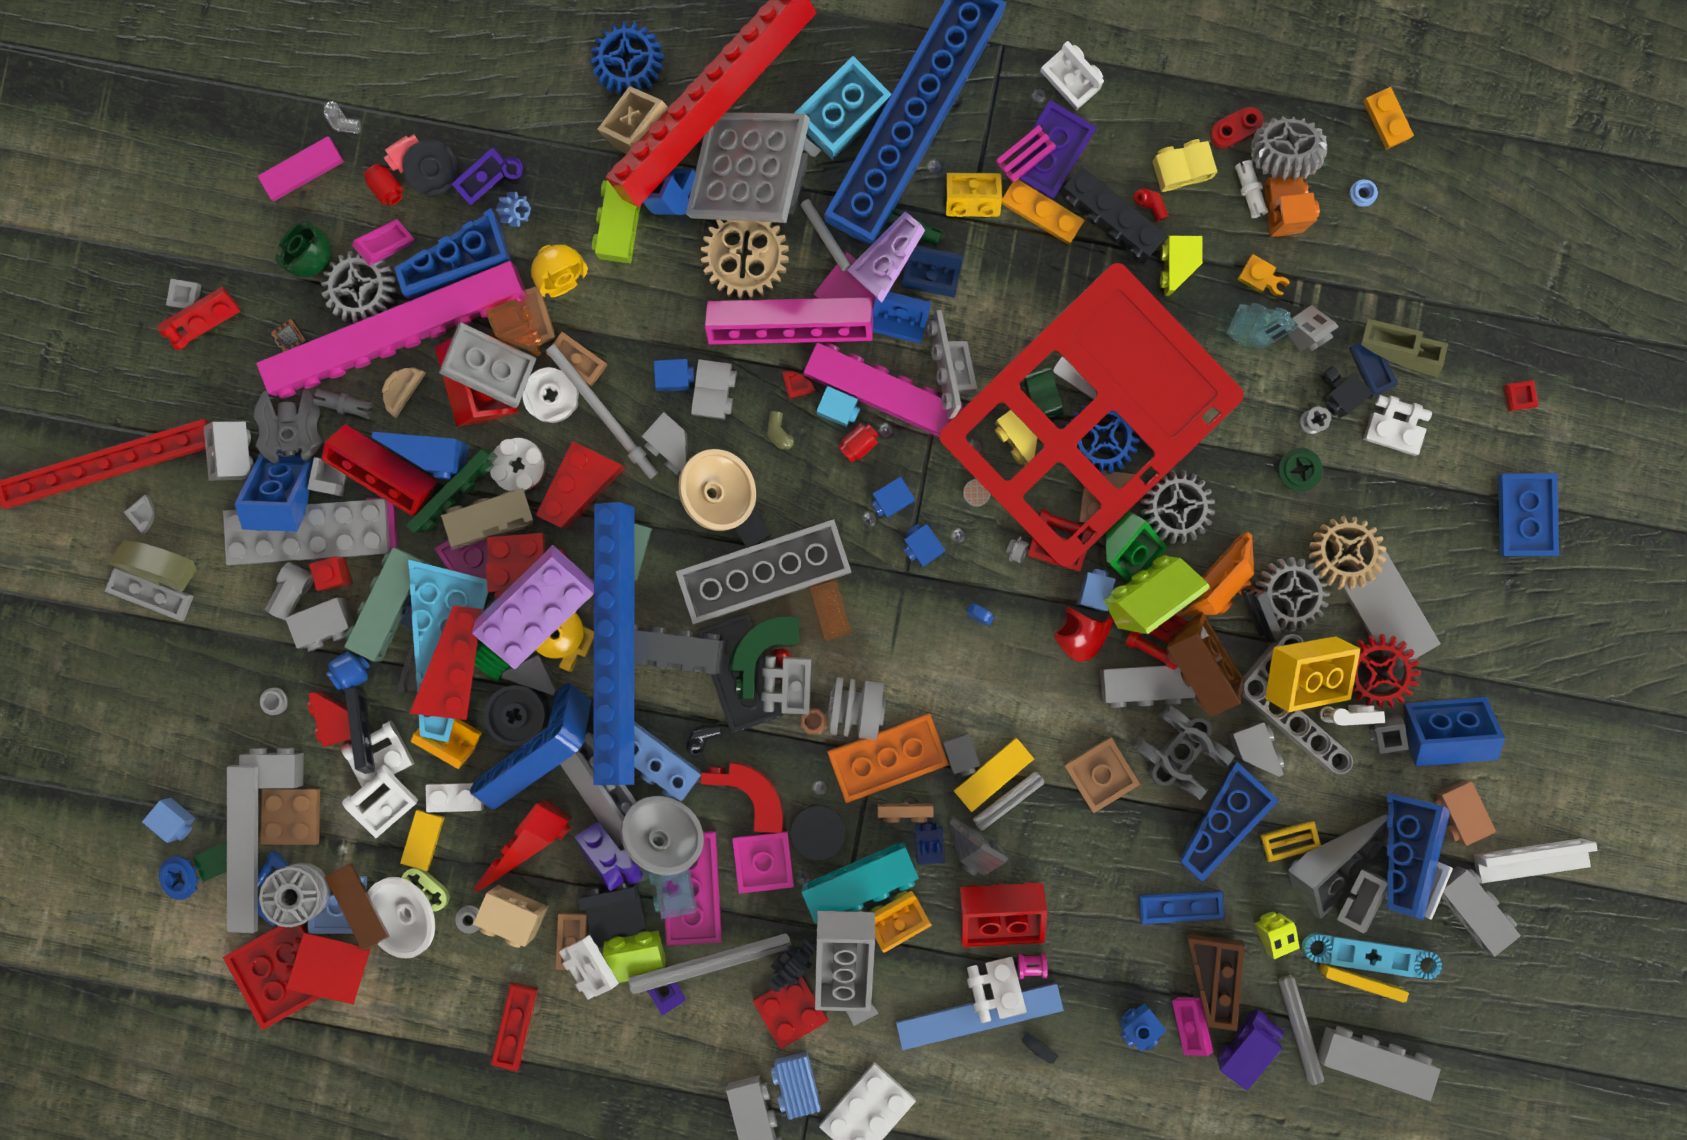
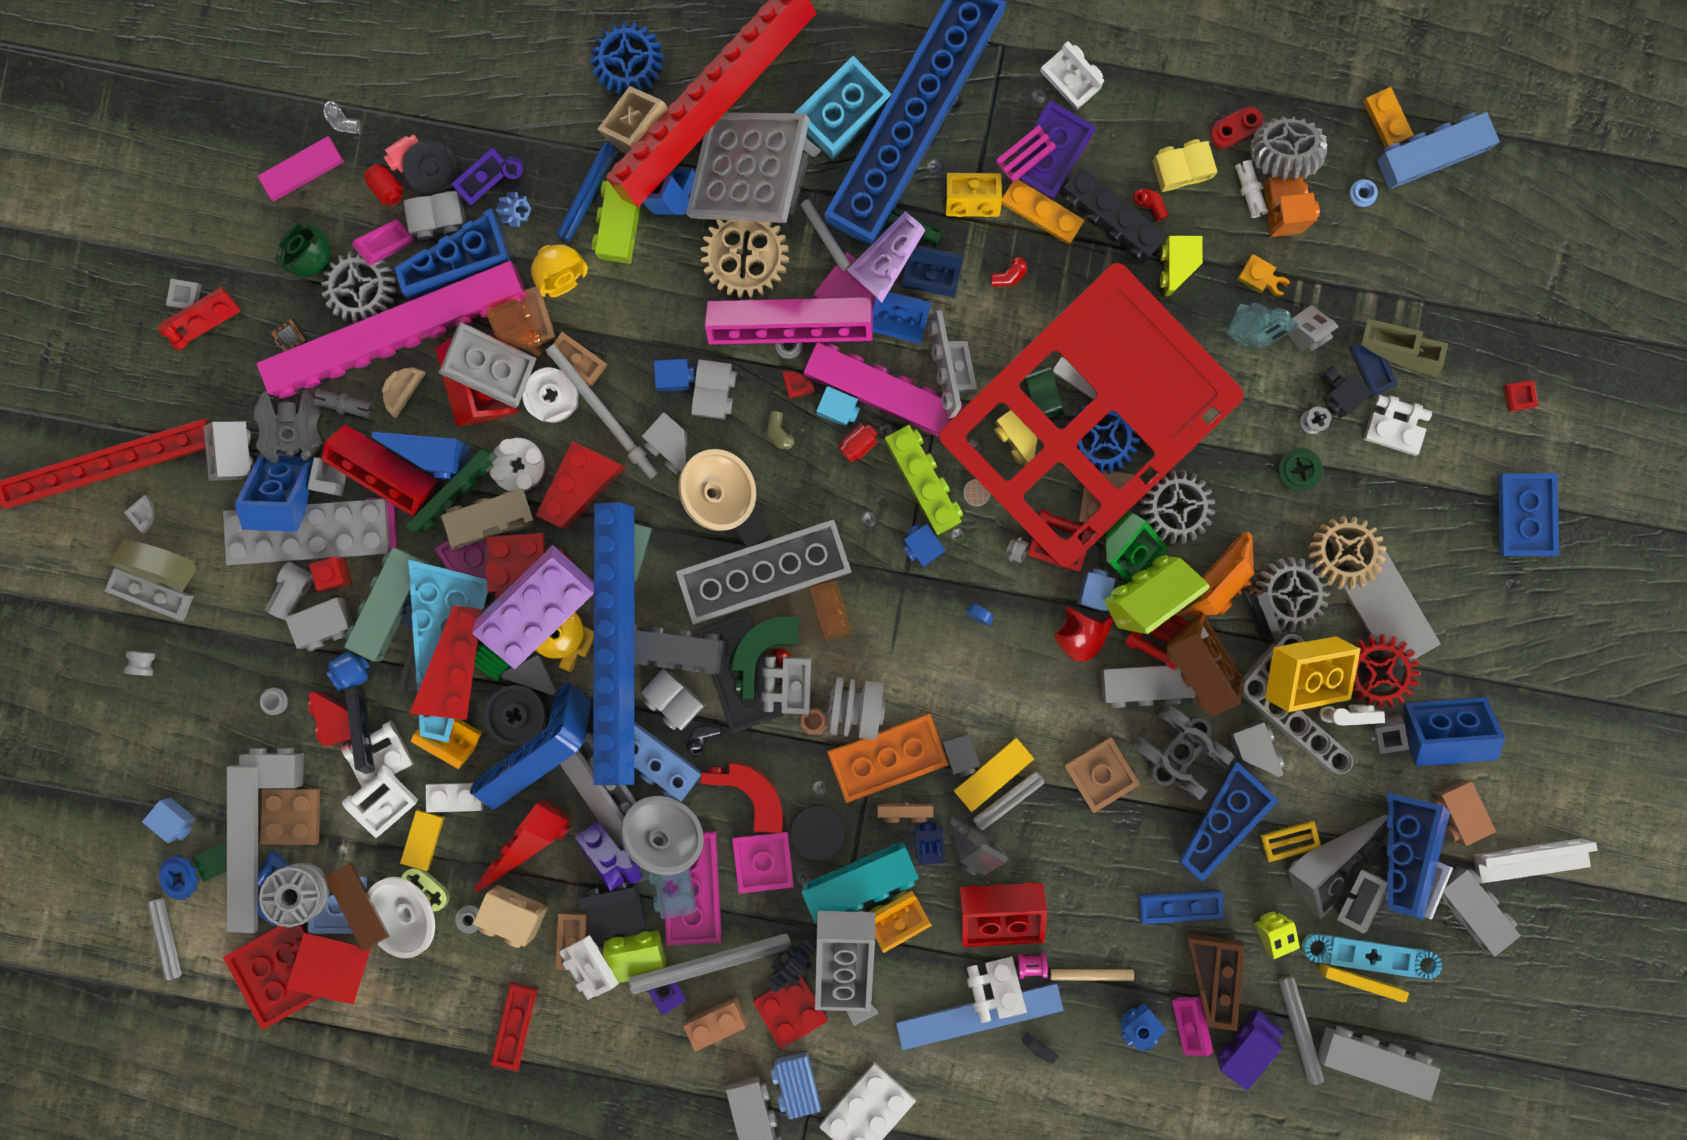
blue brick [871,477,915,519] -> none
none -> light grey wheel [124,651,155,676]
none -> light grey axle [147,898,182,980]
none -> light grey brick [403,191,466,240]
none -> blue axle [557,142,617,243]
none -> light grey brick [641,668,706,730]
none -> nougat brick [683,996,748,1052]
none -> light grey plate [775,342,803,359]
none -> lime brick [884,425,963,536]
none -> red arm [991,257,1027,287]
none -> tan bar [1050,969,1134,981]
none -> medium blue brick [1377,112,1500,190]

